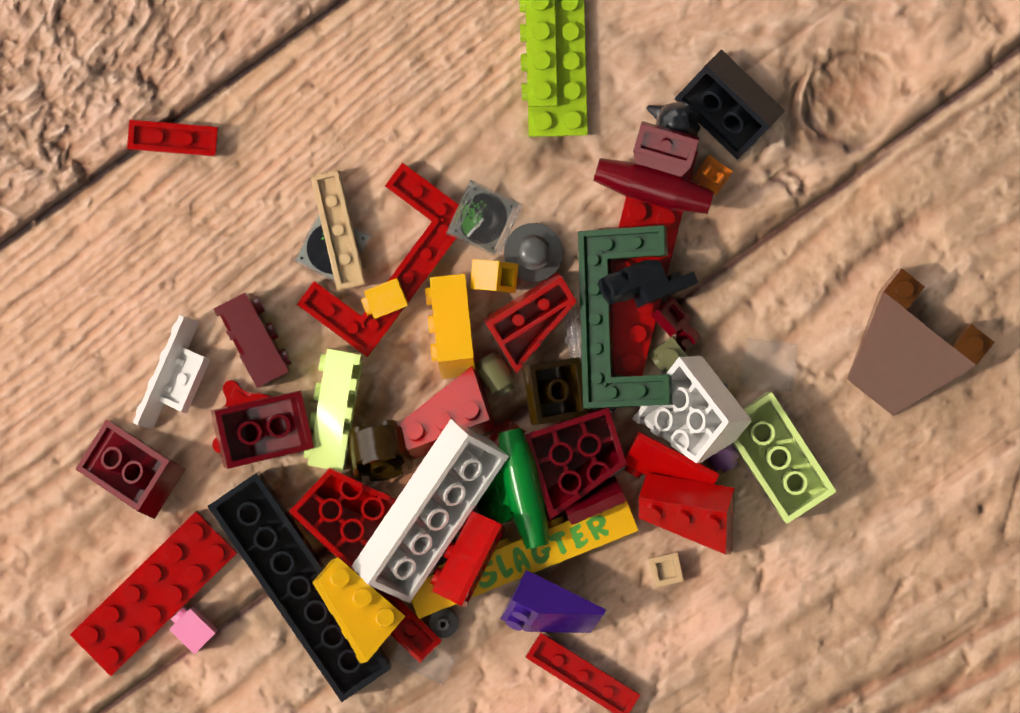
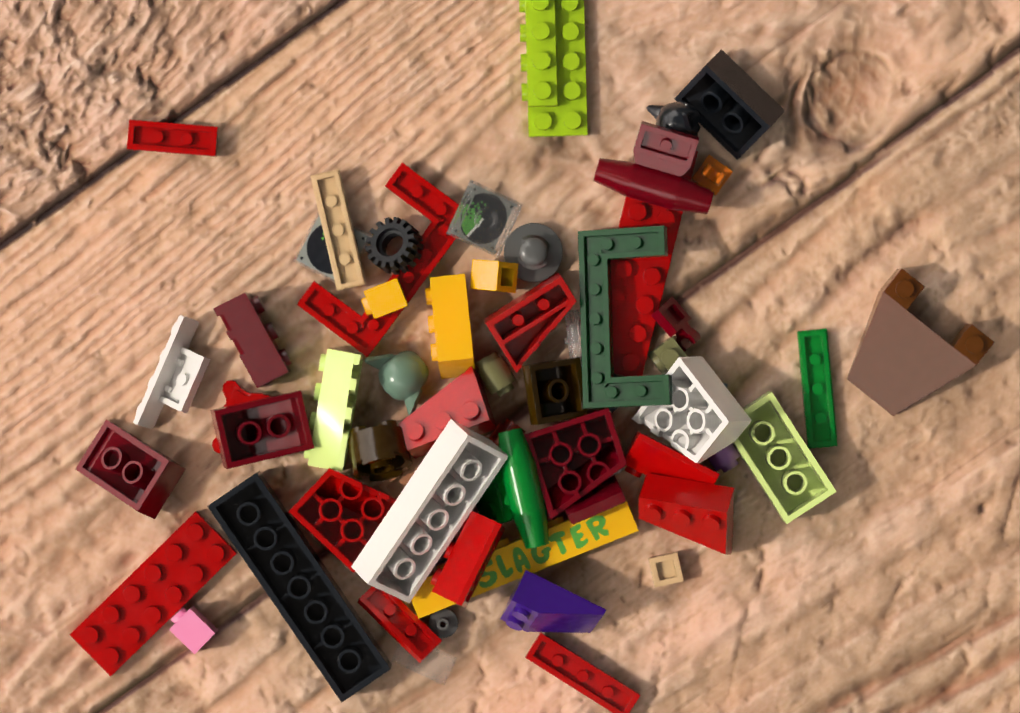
yellow wedge [313,557,405,664] -> none
black plate [598,260,698,308] -> none
clear piece [741,338,798,392] -> none
none -> sand green piece [364,351,429,415]
none -> black tyre [365,217,424,275]
none -> green tile [797,329,838,449]

